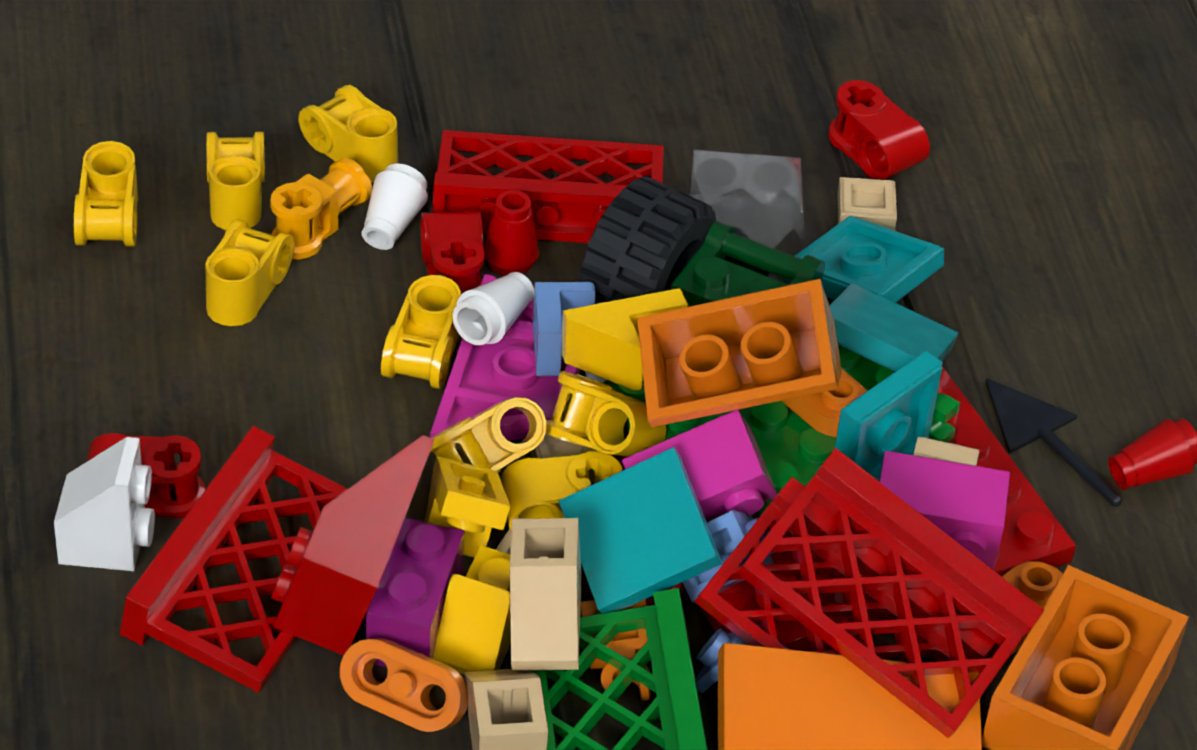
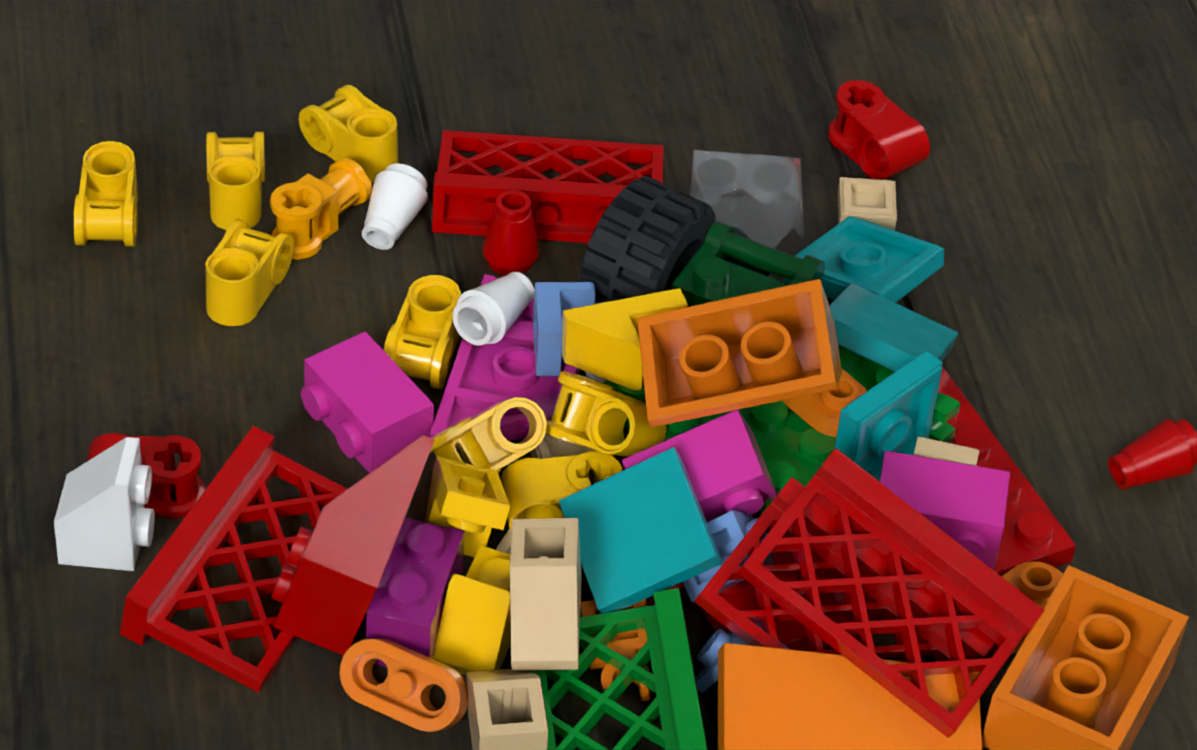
red piece [421,211,485,294] -> none
black piece [985,378,1122,507] -> none
none -> dark pink brick [301,331,434,473]

